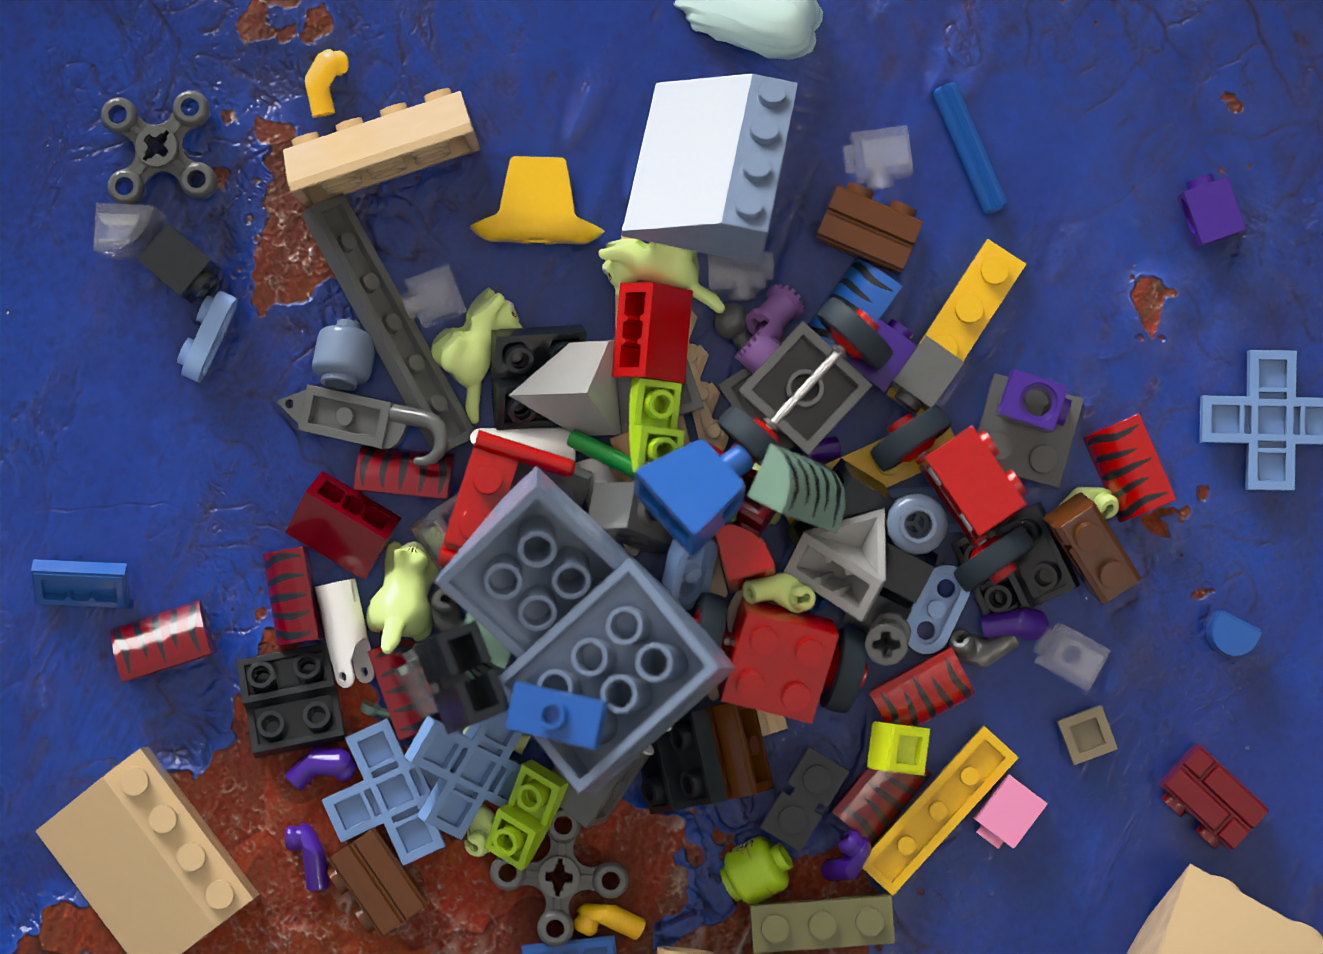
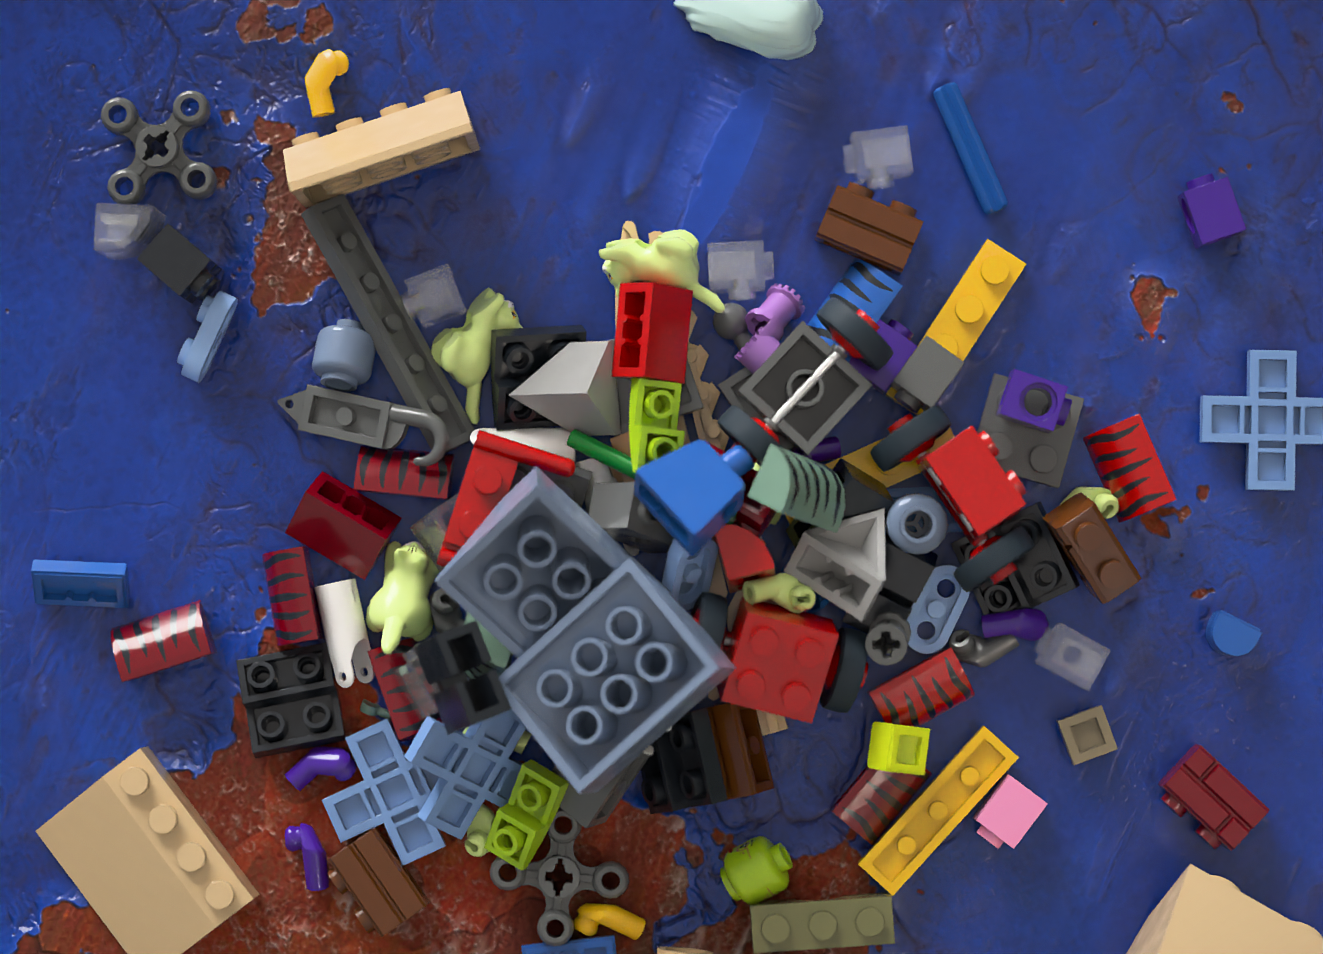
yellow piece [470,156,605,245] -> none
blue plate [505,681,609,749] -> none
slope [622,74,798,265] -> none
black piece [759,745,850,852] -> none
dark purple arm [821,830,871,882] -> none

